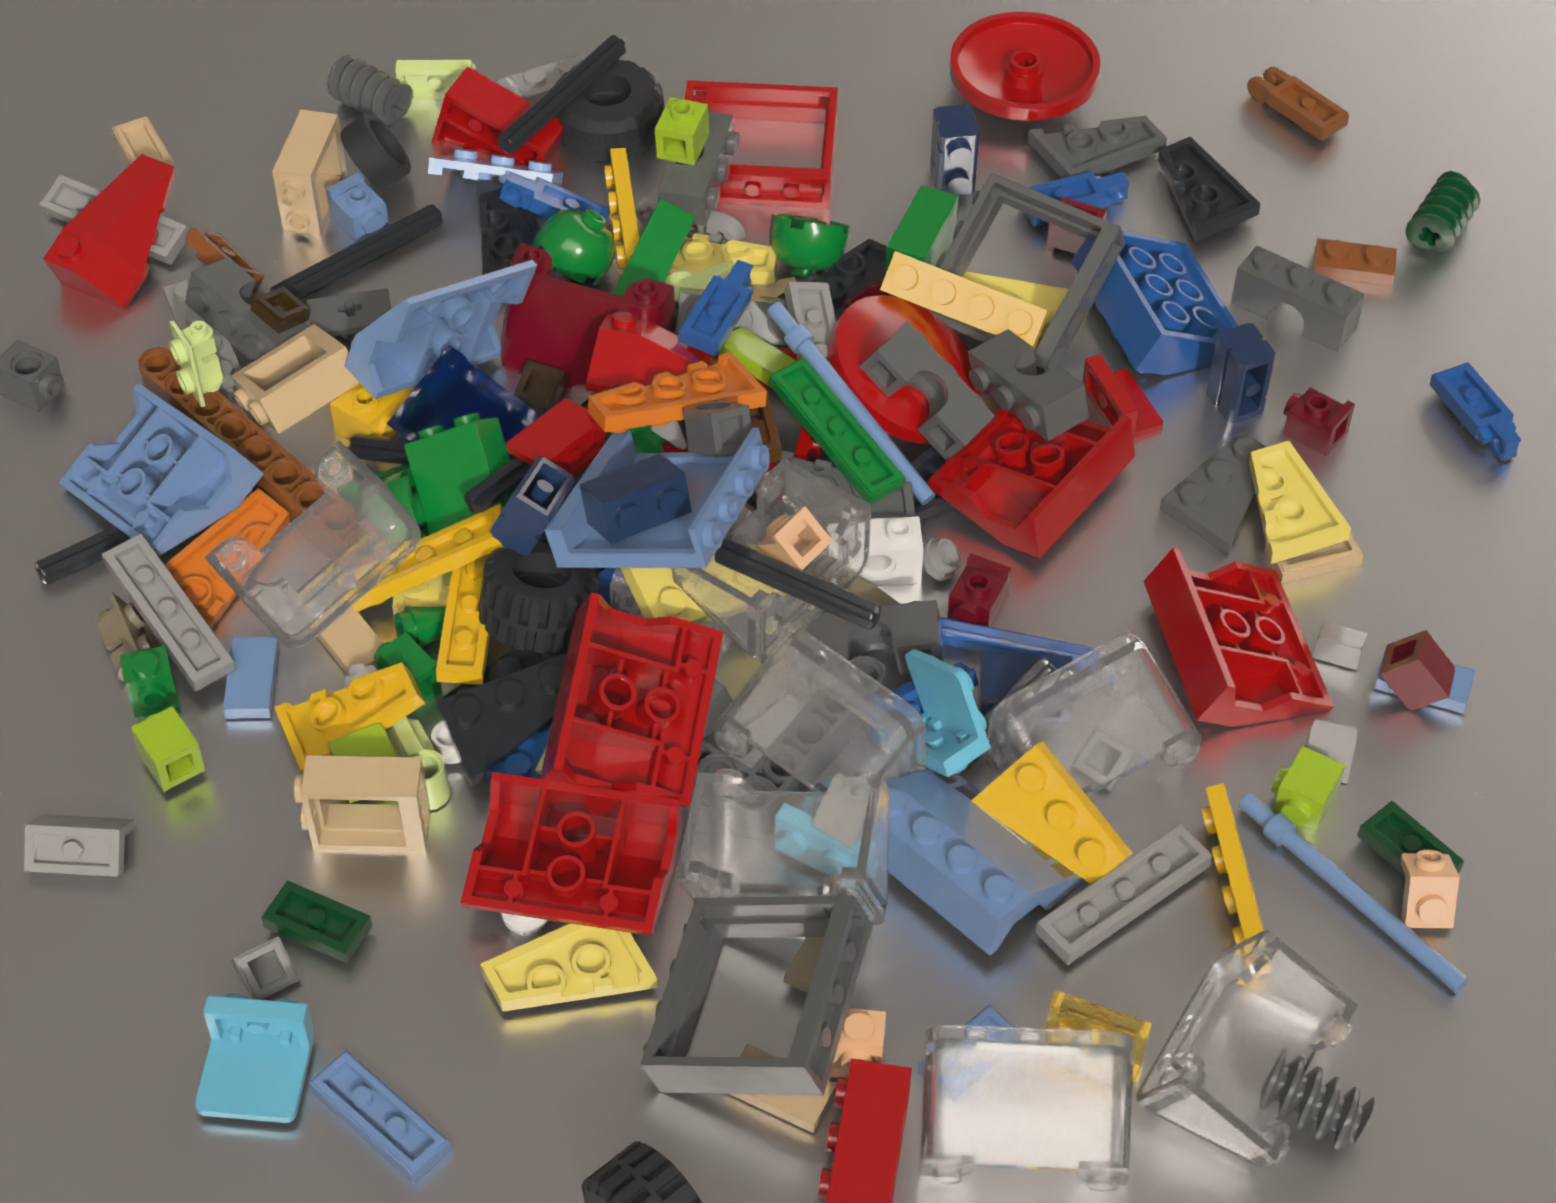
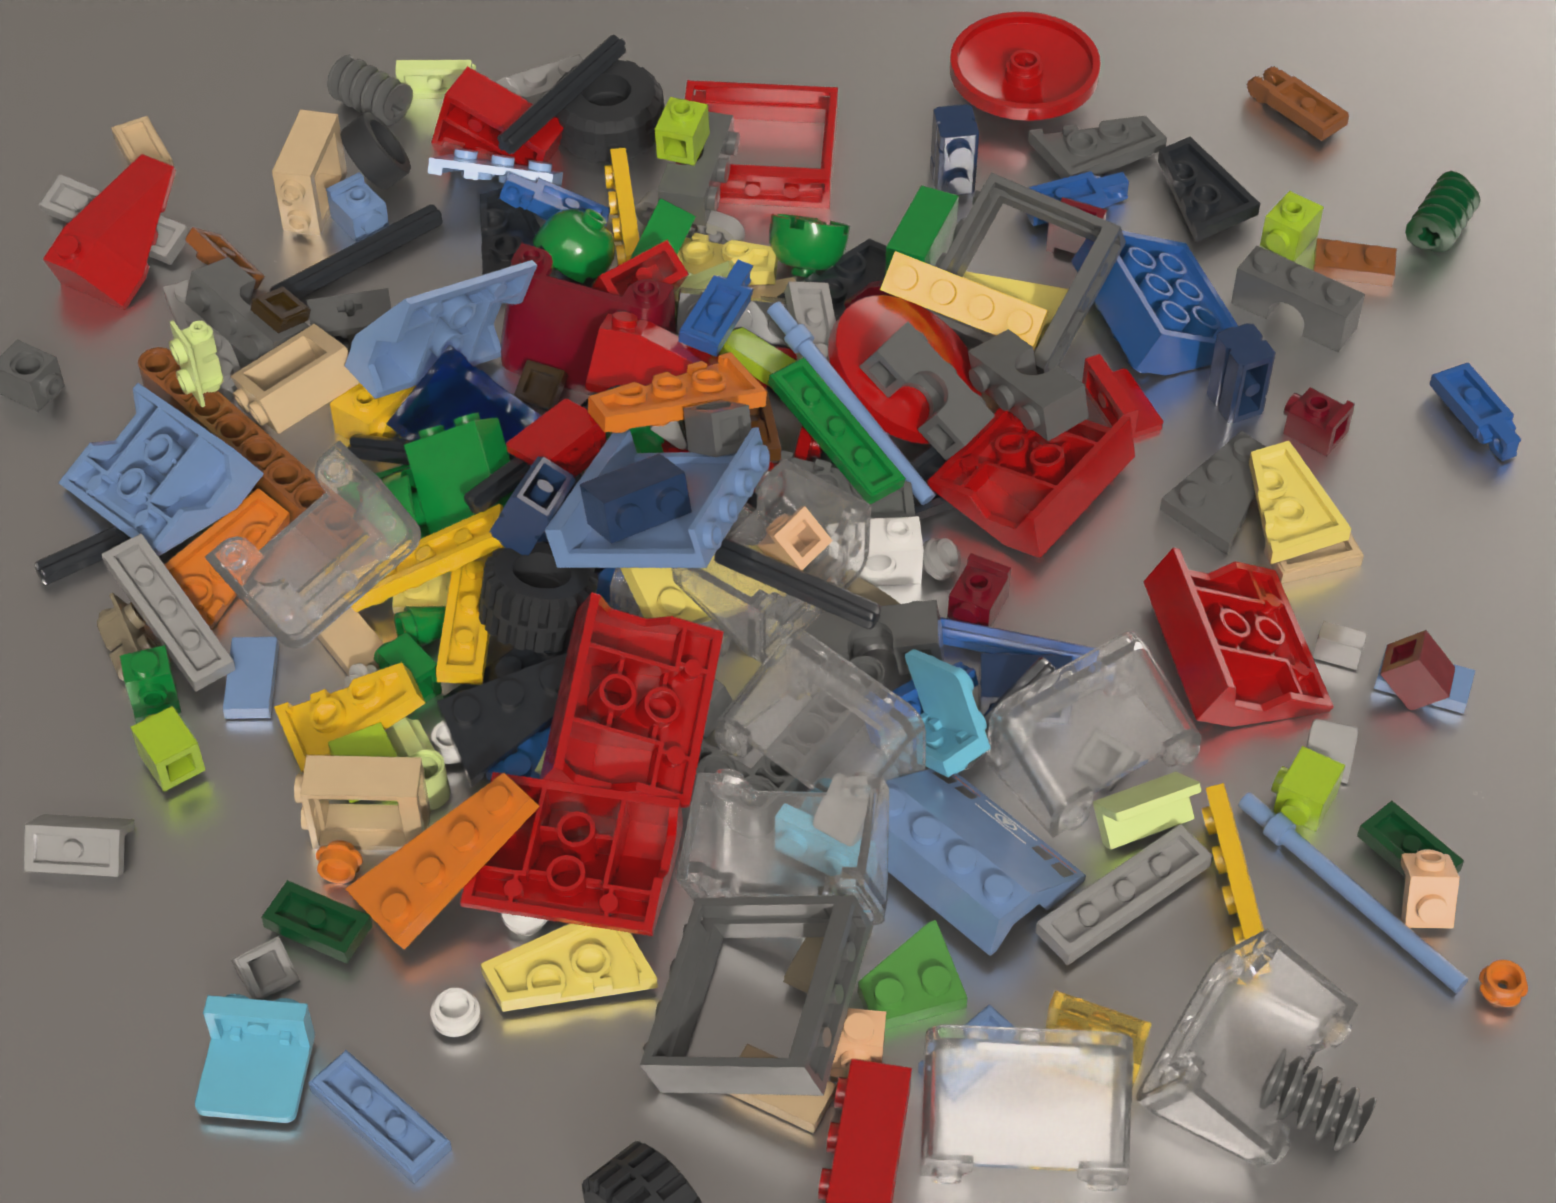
yellow wing [971,741,1133,885] -> none
none -> orange plate [316,840,363,884]
none -> orange wing [345,773,539,950]
none -> white plate [430,988,481,1037]
none -> red brick [591,240,689,297]
none -> bright green wing [857,920,968,1030]
none -> yellowish green panel [1093,772,1202,849]
none -> lime brick [1260,191,1324,262]
none -> orange plate [1479,960,1528,1007]

